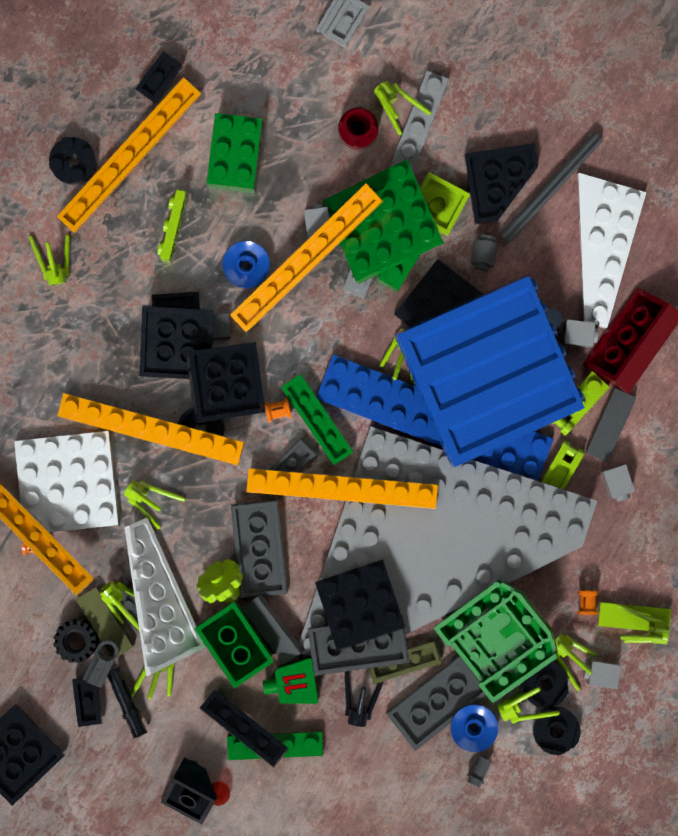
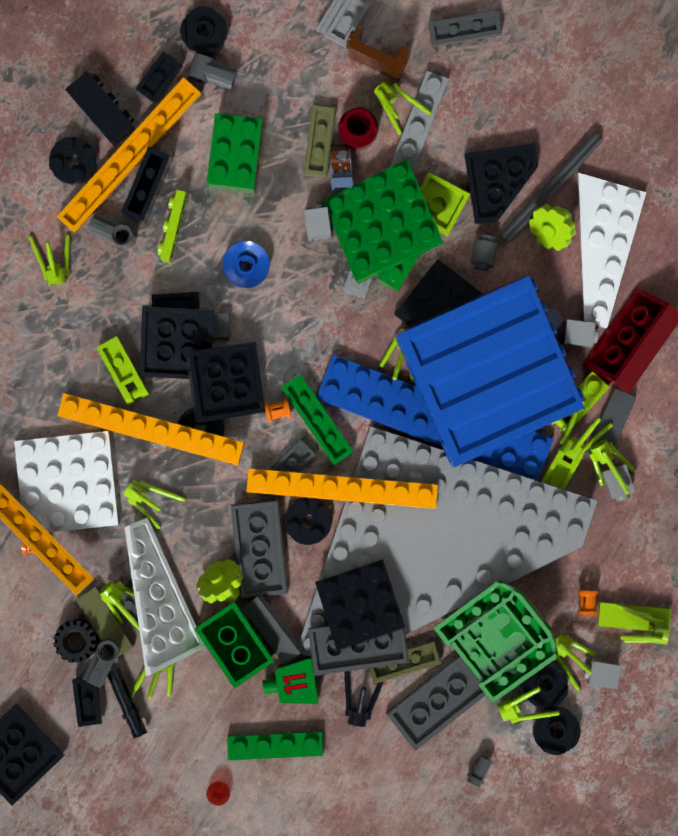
black slope [160,757,217,825] -> none
black plate [200,689,289,768] -> none
light orange plate [230,183,383,332] -> none
blue dish [451,704,498,752] -> none
none -> black brick [65,71,135,147]
none -> dark grey piece [87,213,136,249]
none -> lime plate [96,336,149,406]
none -> black brick [121,146,173,225]
none -> black plate [180,7,228,56]
none -> dark grey piece [187,53,238,90]
none -> black plate [284,498,332,545]
none -> olive tile [303,104,336,178]
none -> leg [331,146,353,191]
none -> reddish brown panel [346,26,411,81]
none -> dark grey plate [428,10,502,47]
none -> lime plant [529,204,576,251]
none -> lime plant [559,412,613,461]
none -> lime plant [589,439,636,495]

